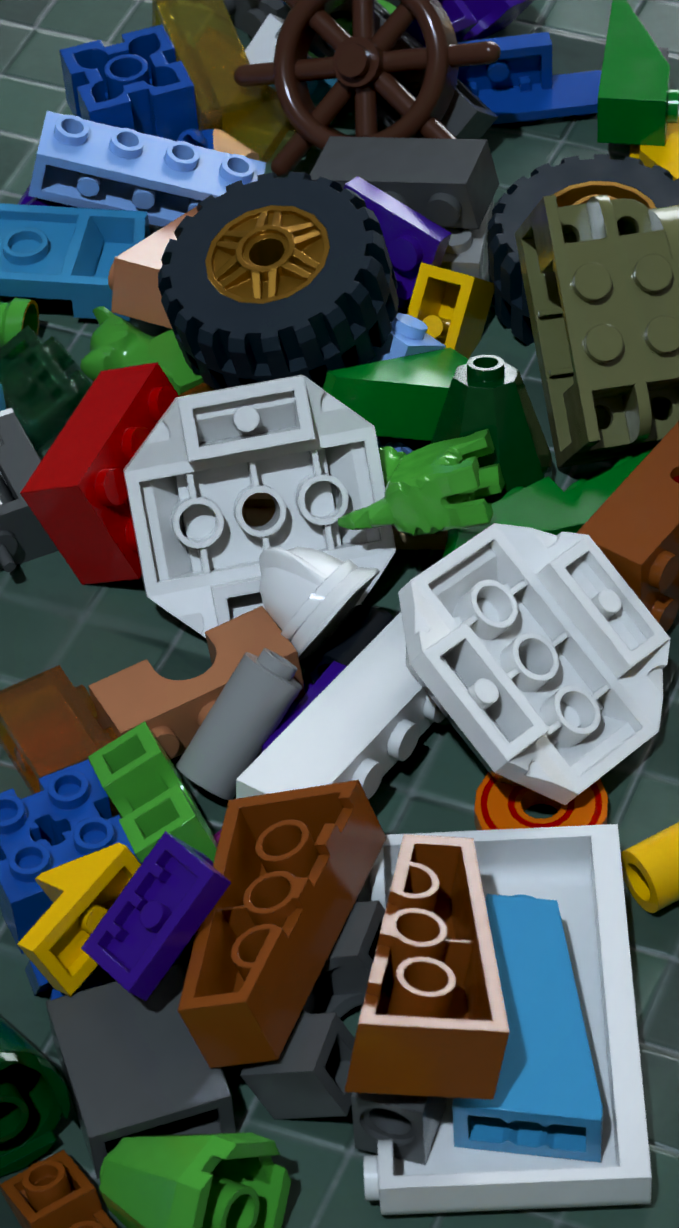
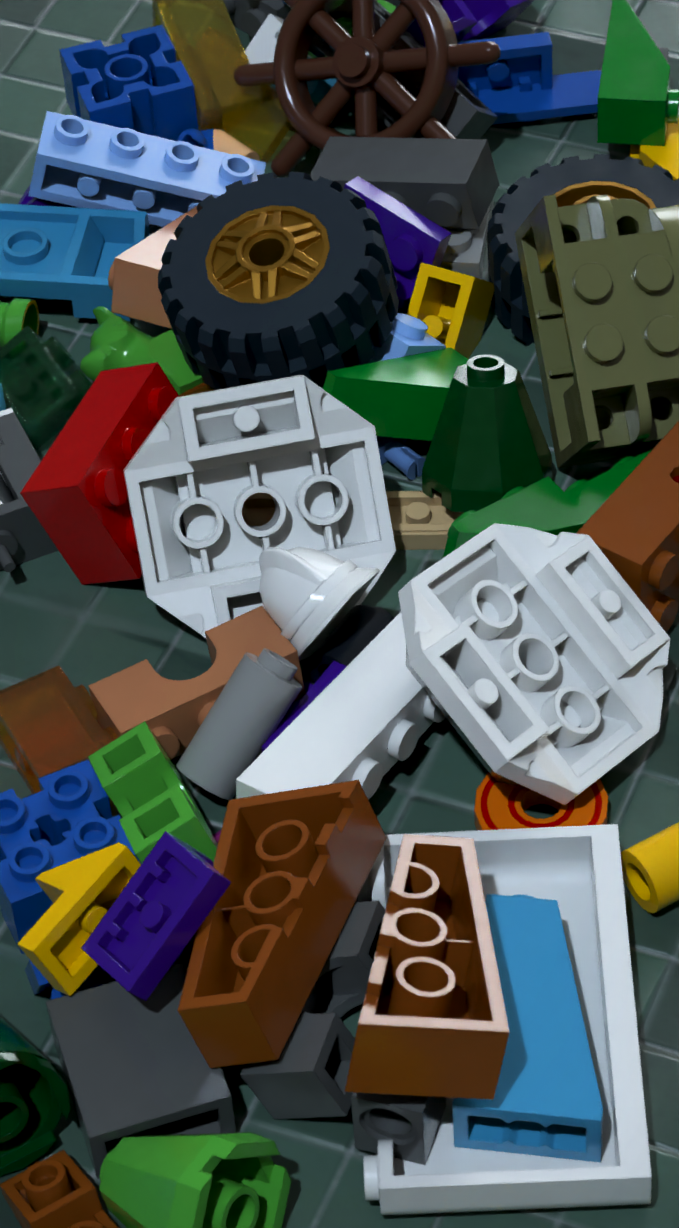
bright green animal [338,429,505,536] -> none

